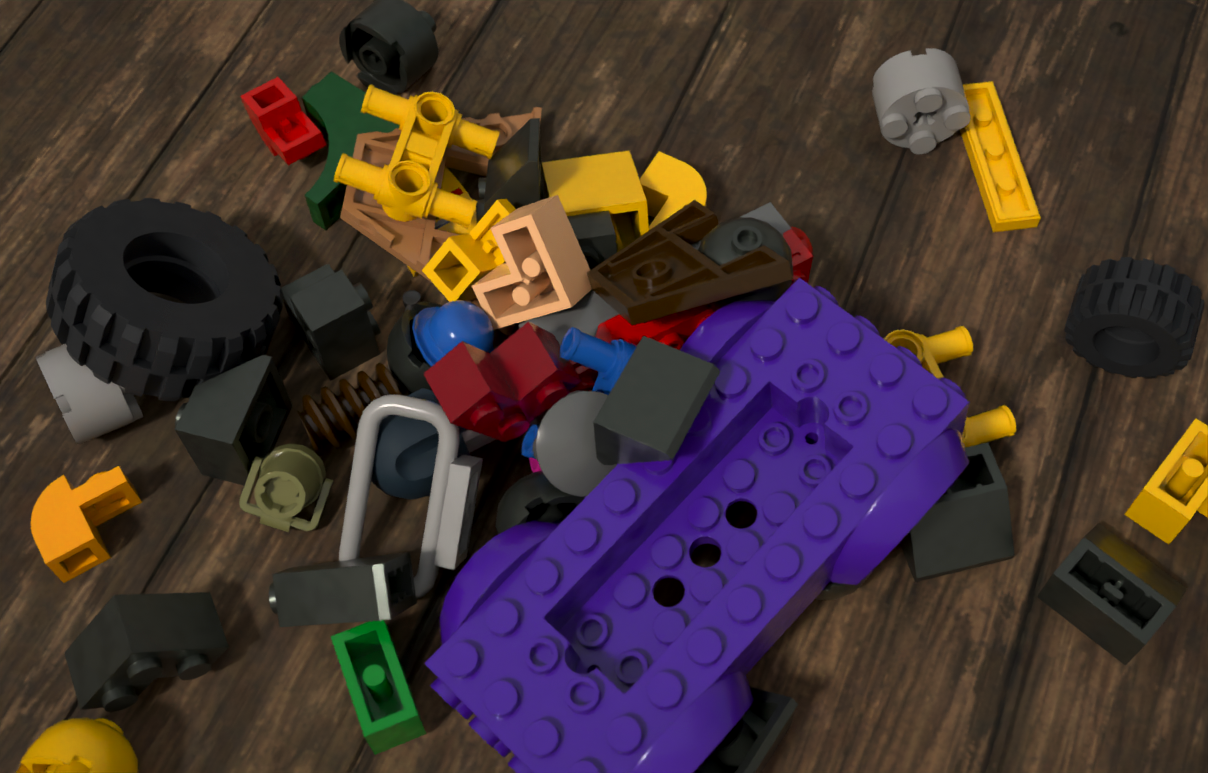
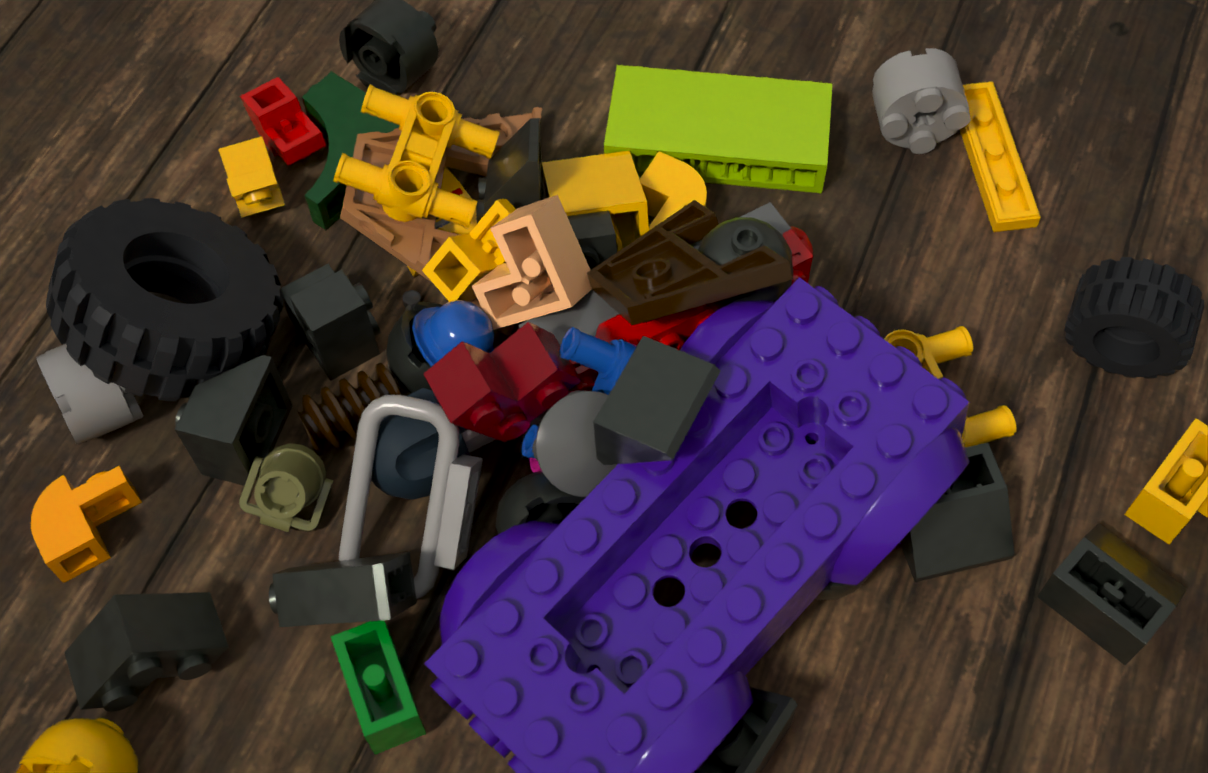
none -> yellow brick [219,136,285,218]
none -> lime brick [604,65,833,193]

